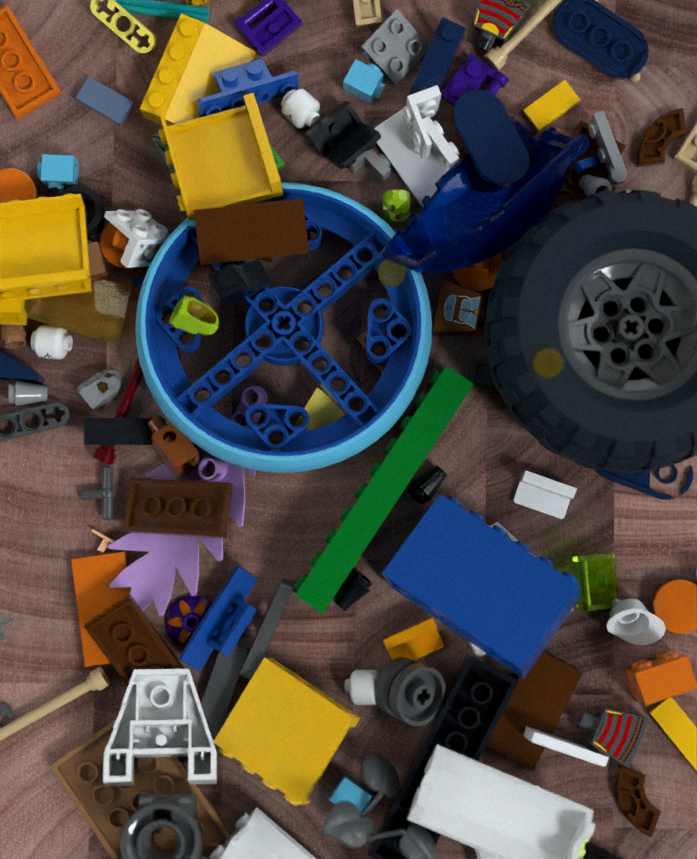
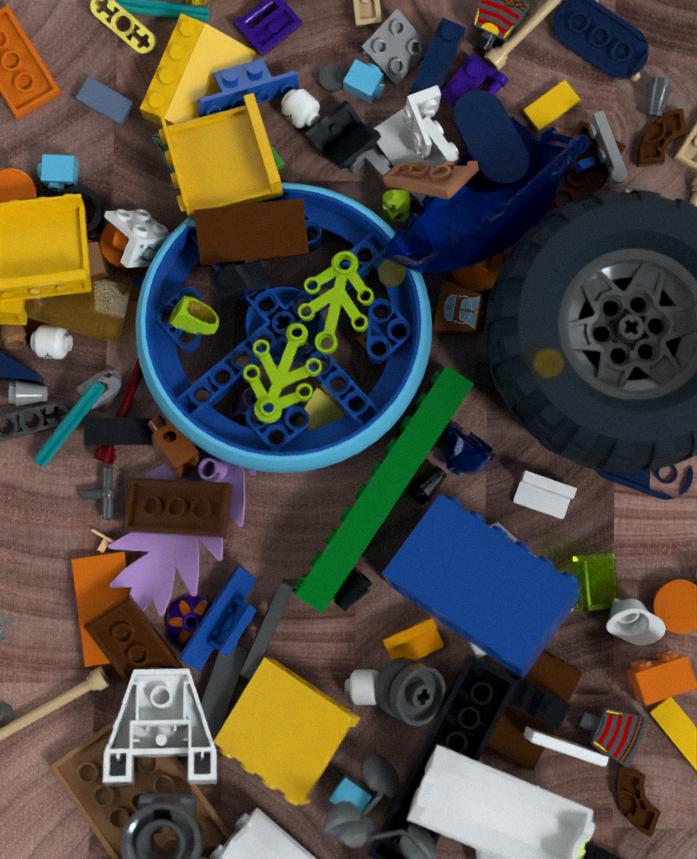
light grey cone [579,174,612,197] -> none
none -> teal axle [34,380,105,467]
none -> lime plant [243,323,322,423]
none -> lime plant [298,251,374,355]
none -> dark grey tile [319,64,345,93]
none -> nougat wing [383,161,479,200]
none -> clear blue cylinder [441,425,496,475]
none -> black arch [508,677,571,730]
none -> dark grey cone [646,77,673,118]

